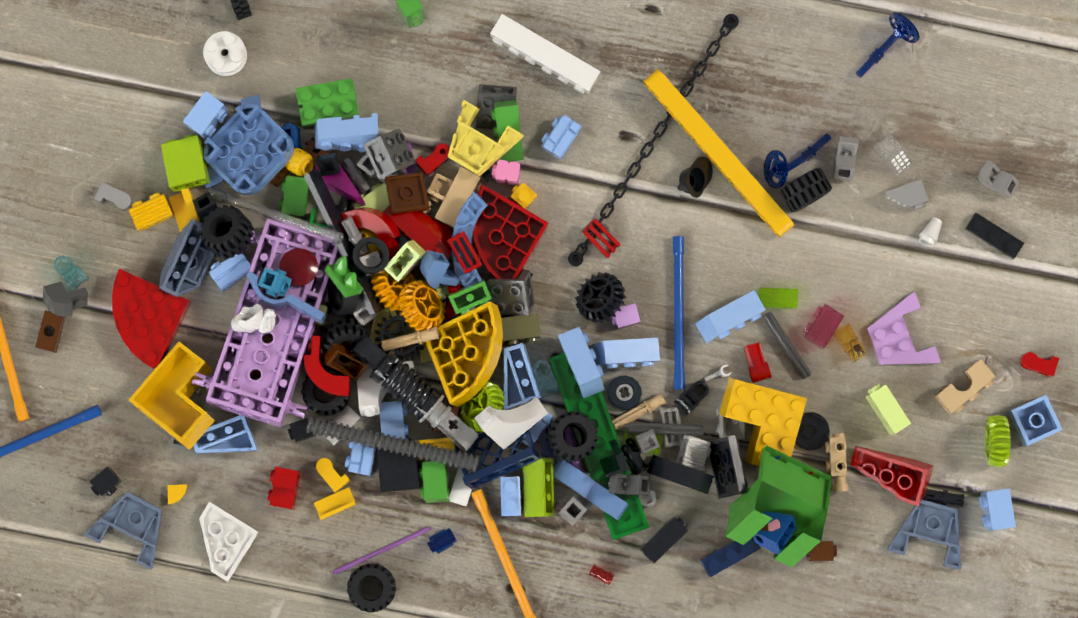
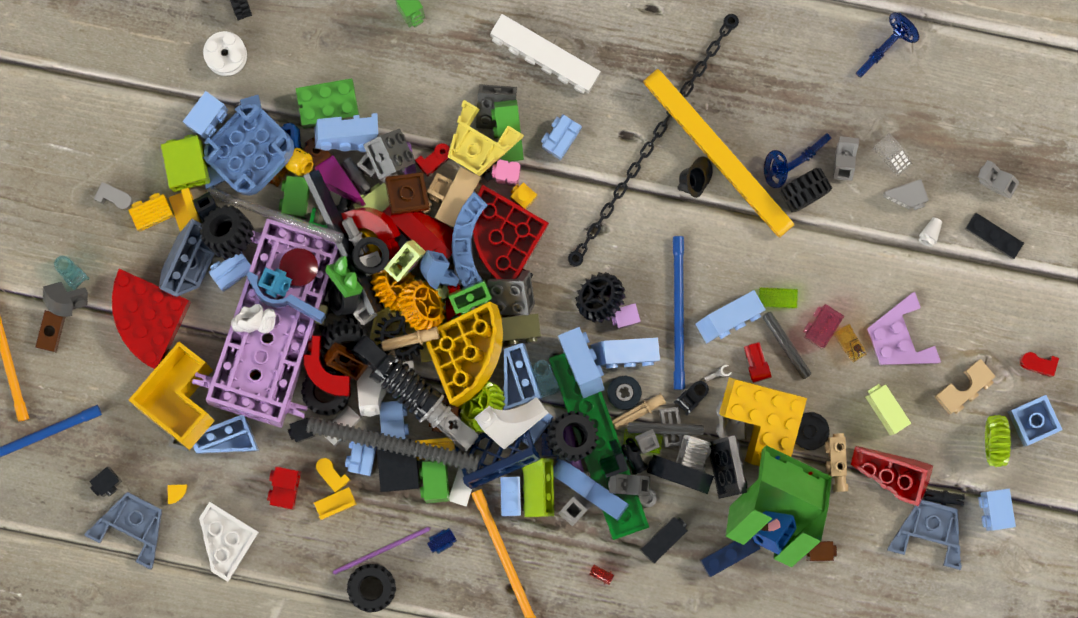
black tile [316,153,341,176] -> none
red tile [447,231,483,274] -> none
red tile [581,218,621,258] -> none

